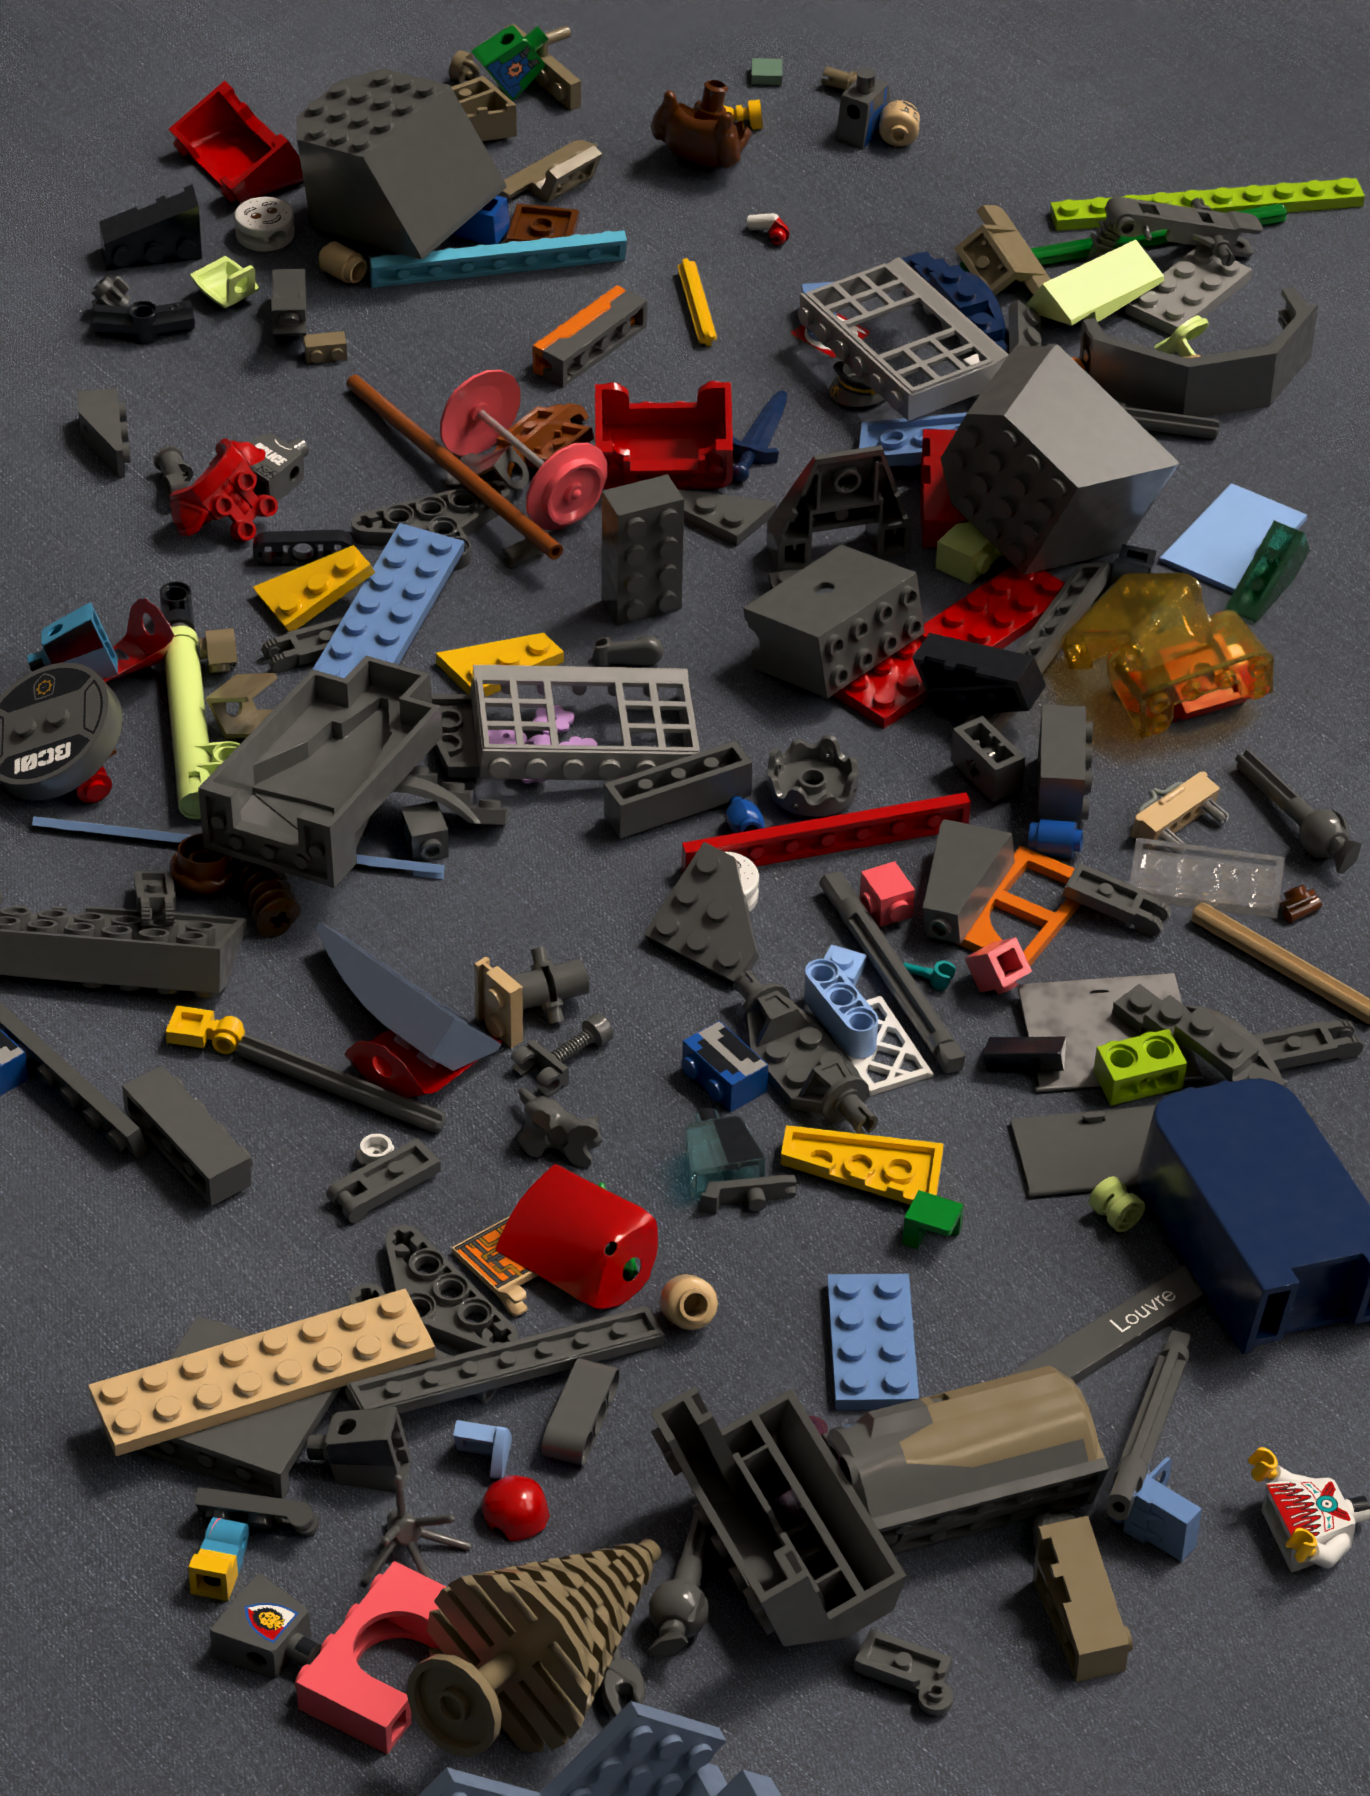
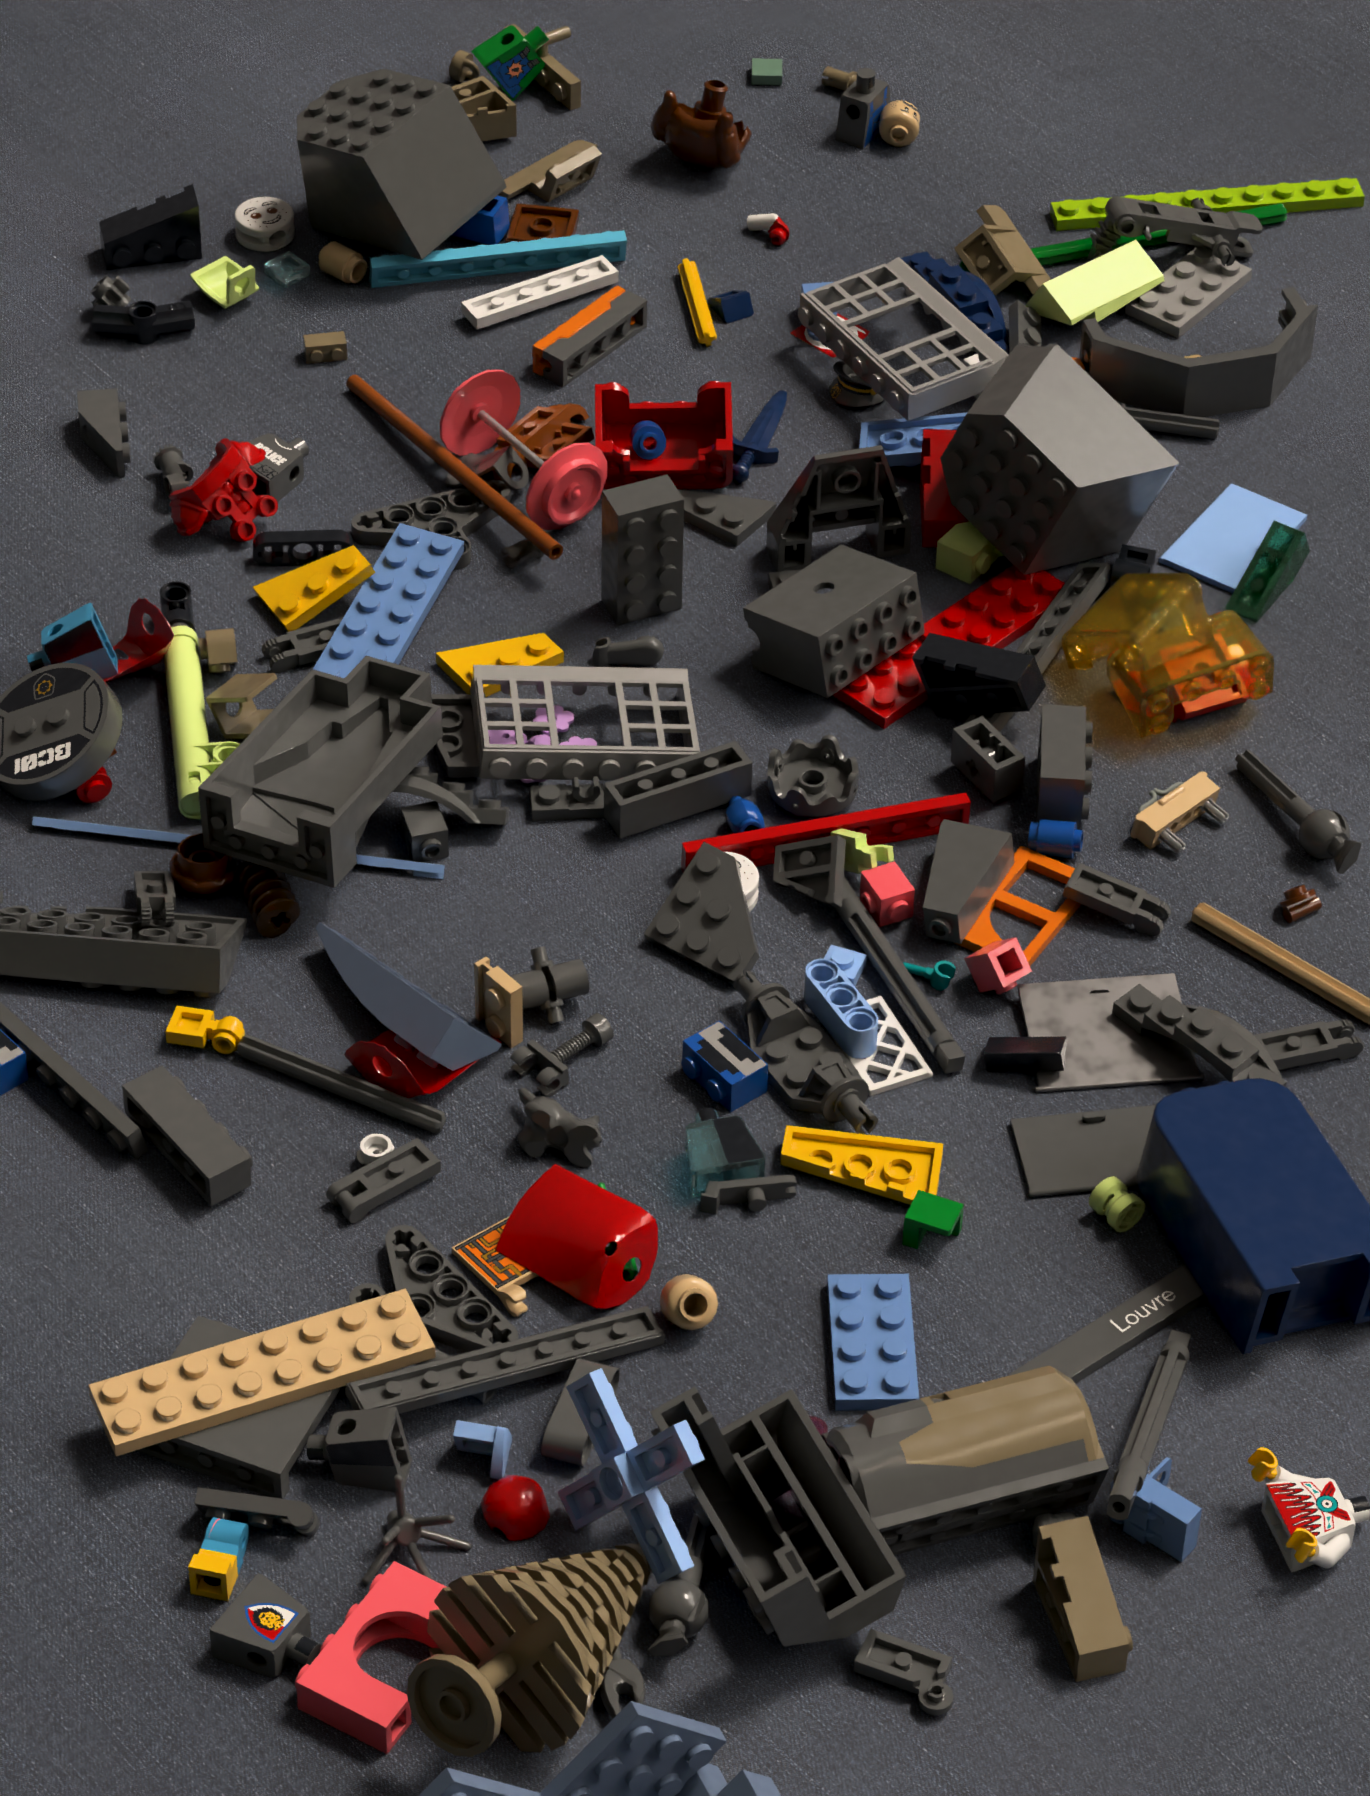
red windscreen [168,80,303,204] -> none
dark grey arch [271,269,307,337] -> none
yellow piece [723,99,763,130] -> none
lime brick [1093,1029,1187,1106] -> none
clear plate [1129,838,1285,918] -> none
yellowish green piece [1154,315,1209,357] -> none
none -> clear light blue plate [264,251,310,288]
none -> white plate [461,255,619,330]
none -> dark grey plate [530,776,605,822]
none -> light blue piece [558,1368,705,1584]
none -> blue brick [630,421,666,459]
none -> dark blue slope [707,290,754,323]
none -> dark grey wing [773,835,846,908]
none -> yellowish green plate [831,828,894,874]

